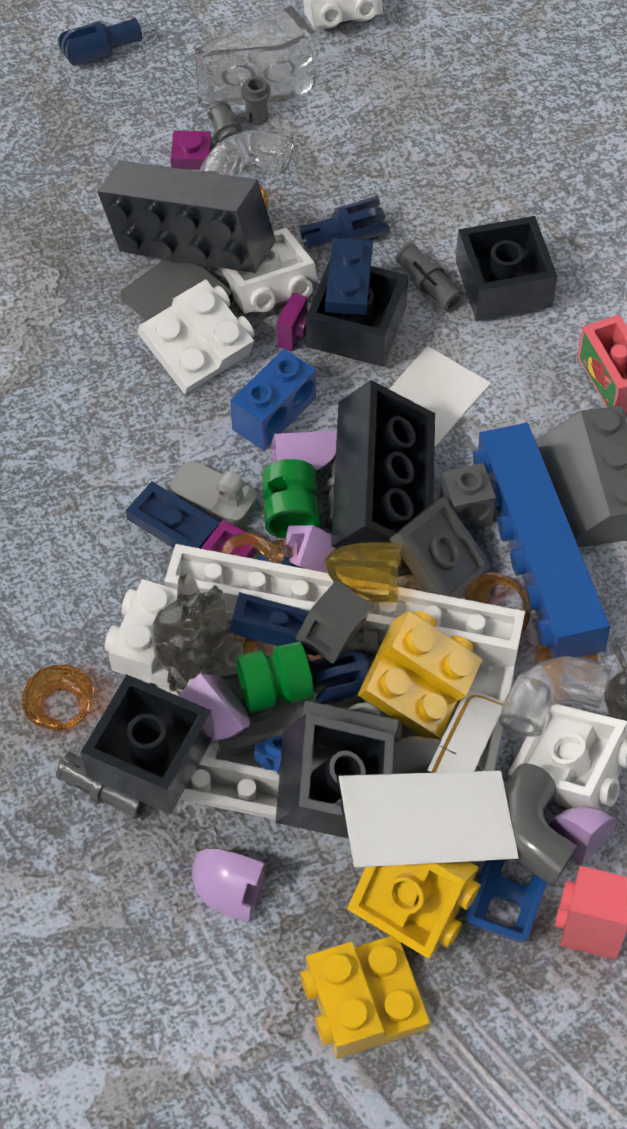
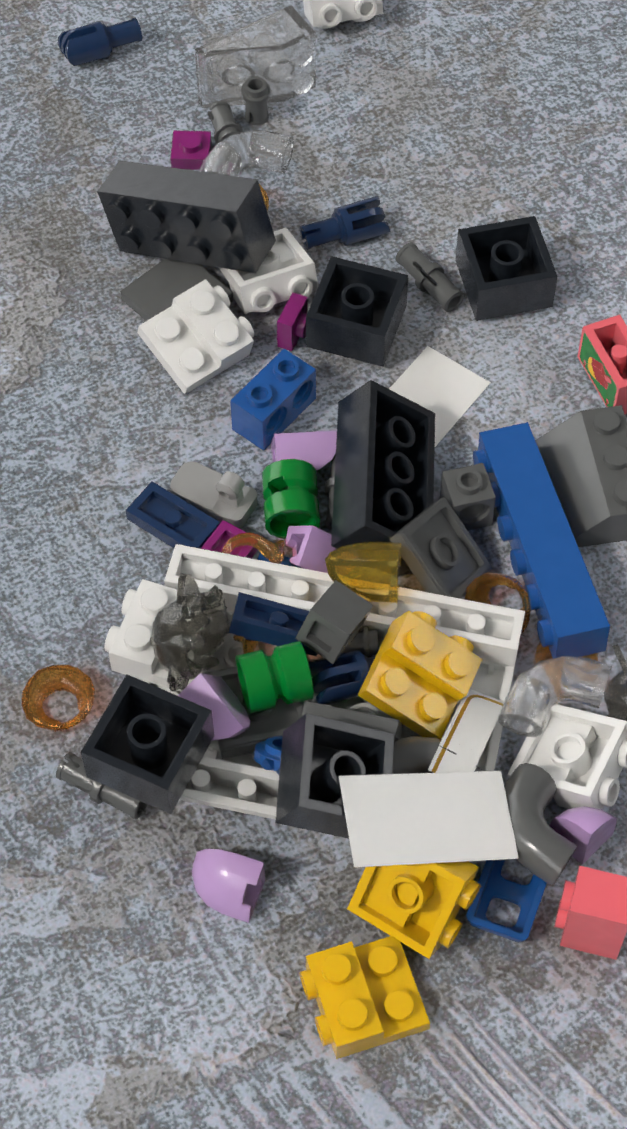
dark blue plate [325,238,373,315] -> none

